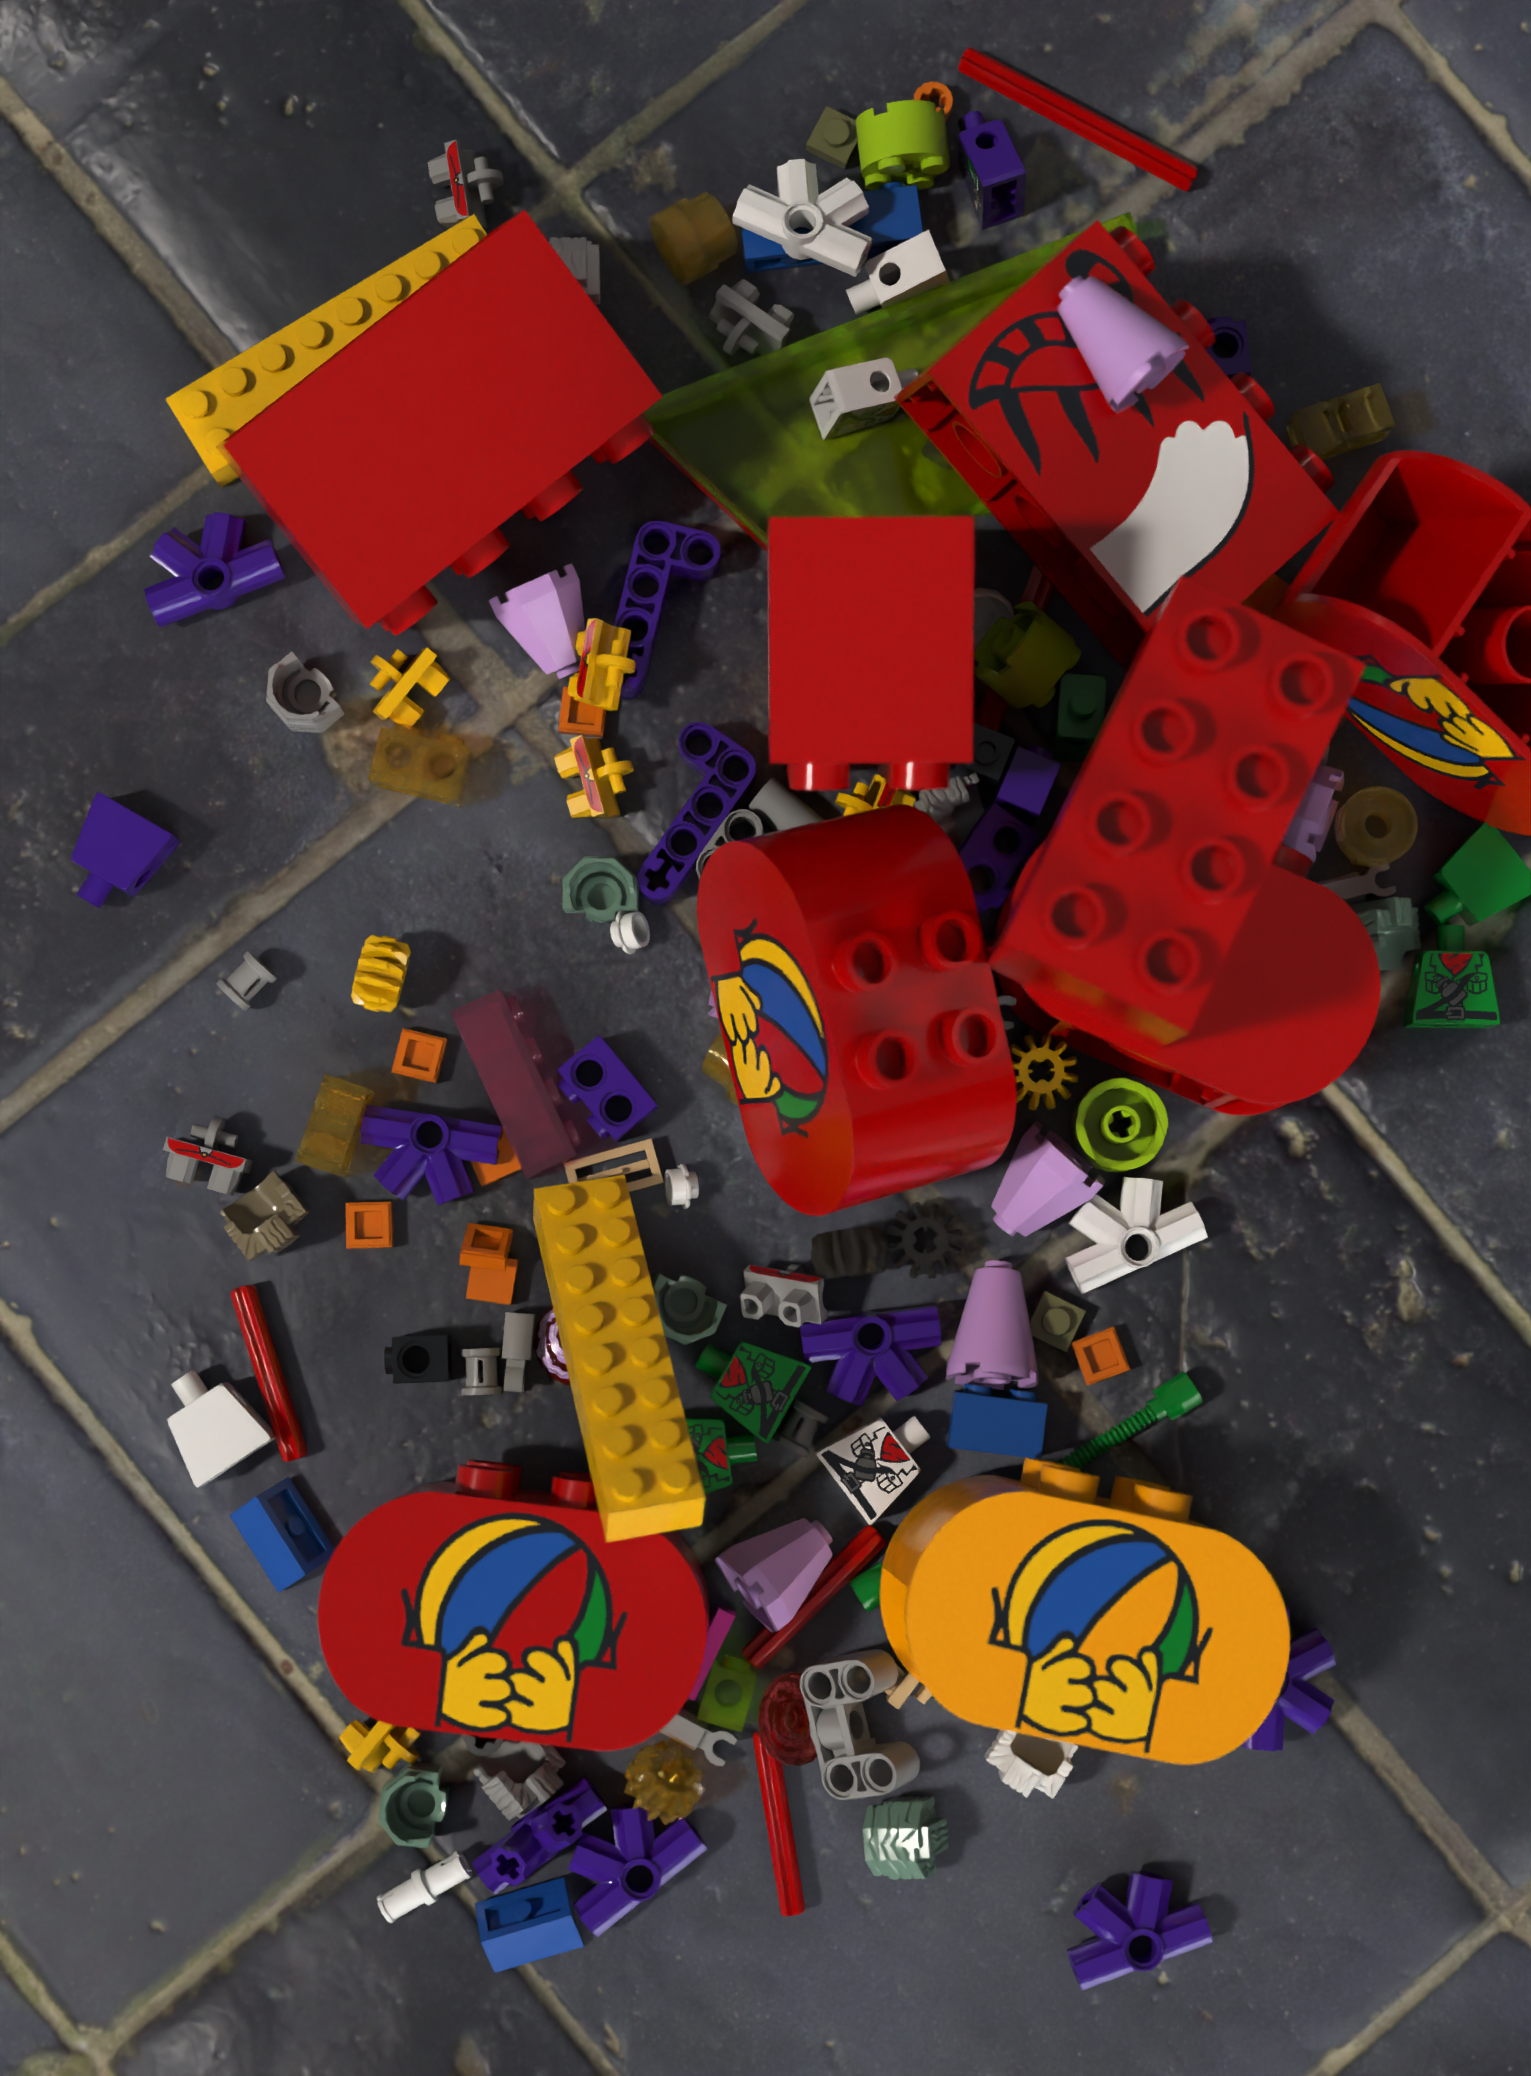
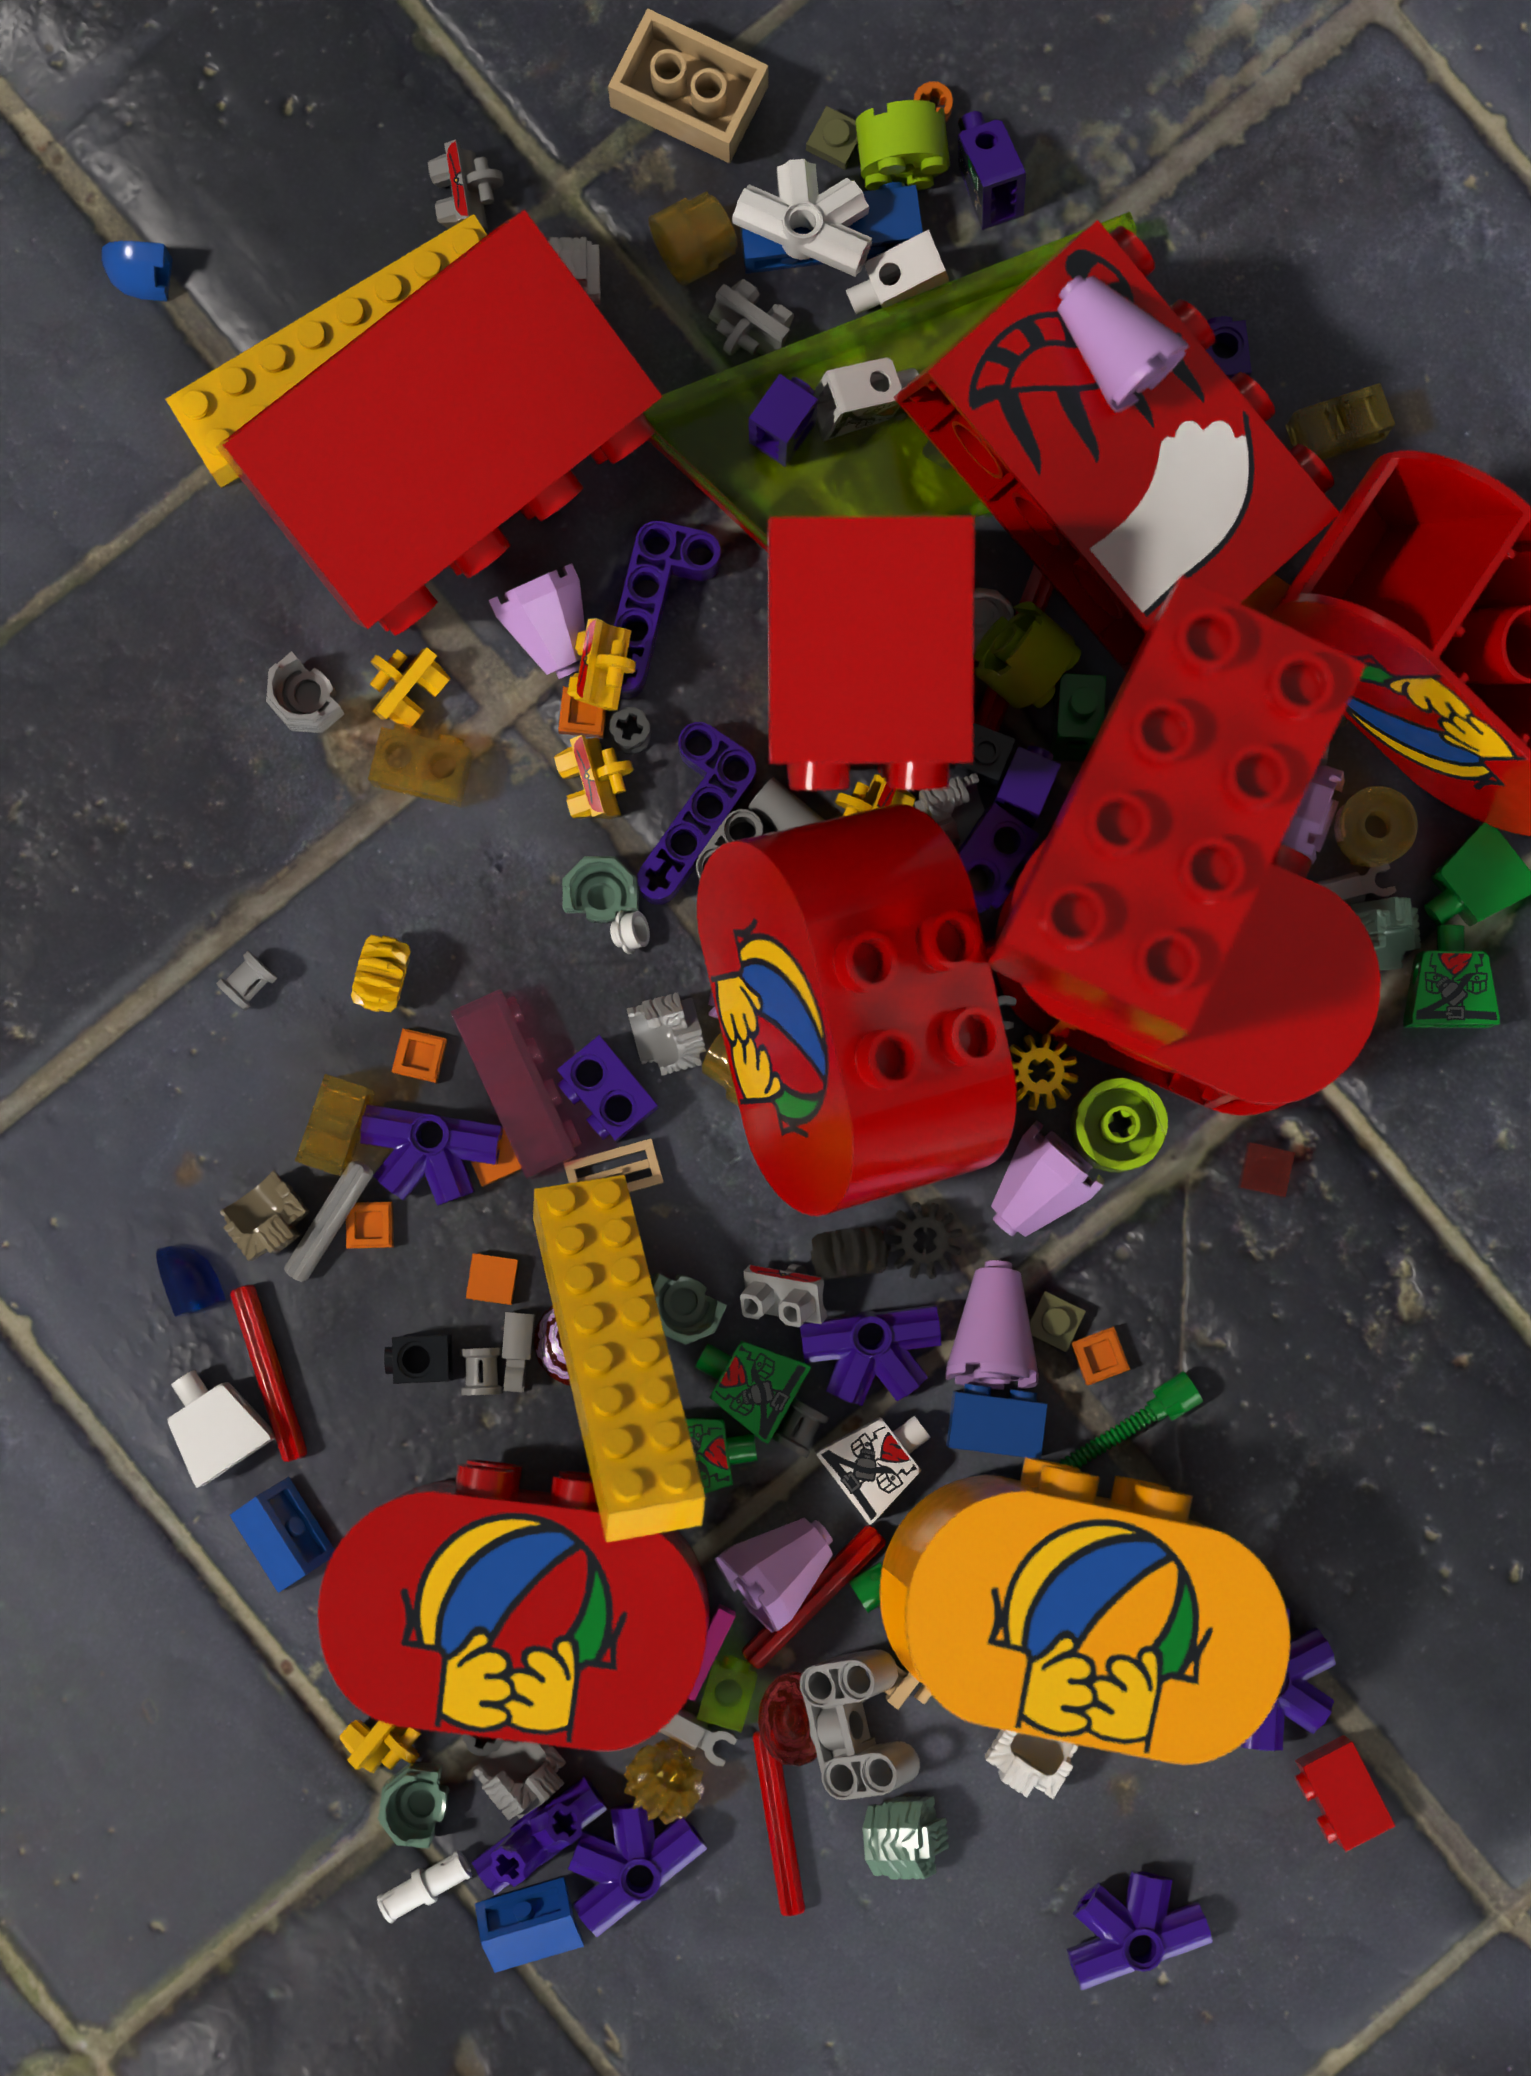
dark purple torso [71,792,180,909] -> none
dark purple piece [144,512,286,628] -> none
light grey hips [163,1115,254,1196] -> none
orange tile [459,1223,513,1272] -> none
white plate [664,1164,699,1209] -> none
red axle [958,47,1198,191] -> none
white piece [1065,1177,1208,1294] -> none
none -> blue brick [102,241,173,302]
none -> clear blue brick [156,1245,226,1317]
none -> light grey axle [284,1160,373,1282]
none -> tan brick [608,8,769,163]
none -> dark grey bush [609,707,652,755]
none -> light grey hair [626,992,706,1076]
none -> dark purple brick [749,374,818,467]
none -> clear red plate [1238,1142,1295,1198]
none -> red brick [1294,1735,1395,1852]

